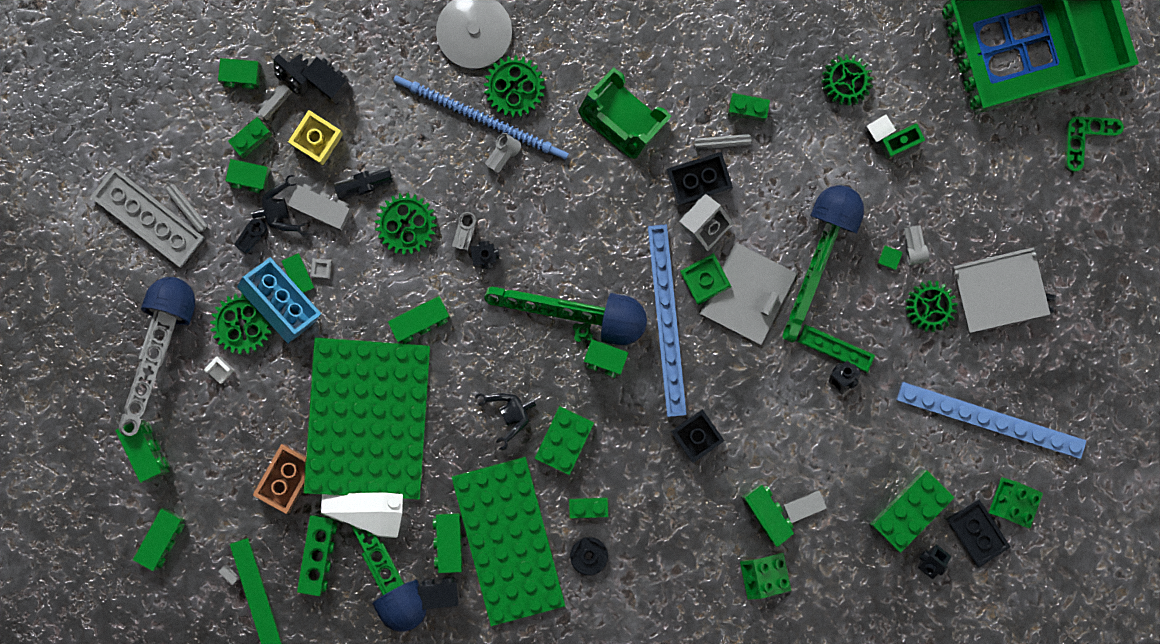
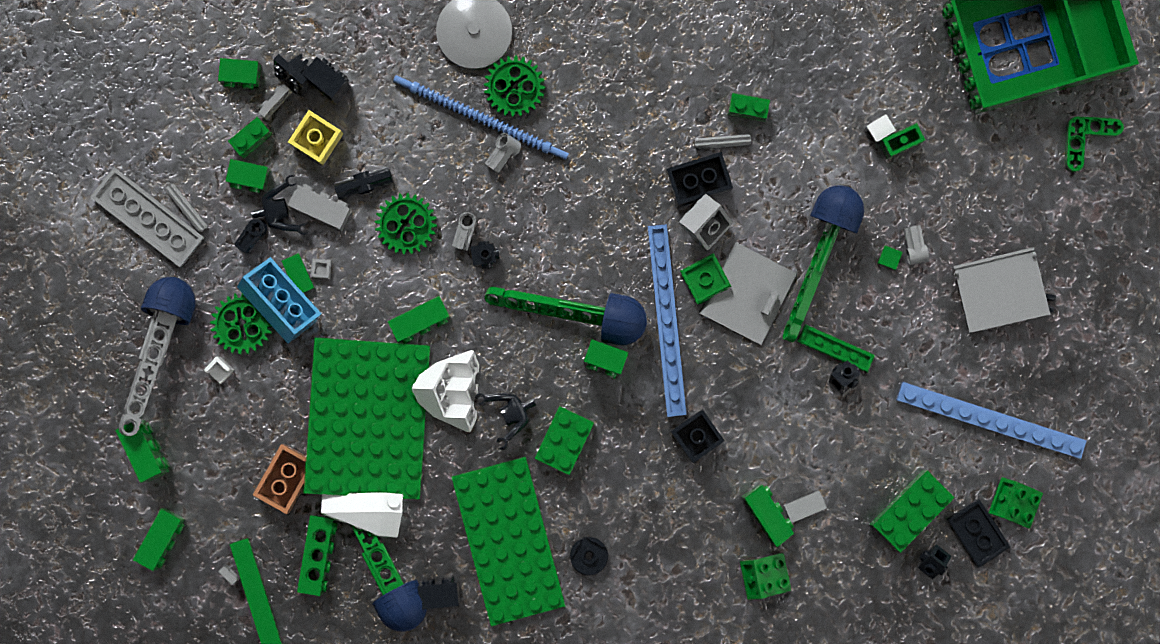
green brick [433,513,463,573] -> none
green plate [569,497,608,518] -> none
green plate [572,323,593,342] -> none
green windscreen [578,67,672,159] -> none
green gear [821,54,873,106] -> none
green gear [905,280,958,332] -> none
none -> white brick [412,350,479,432]

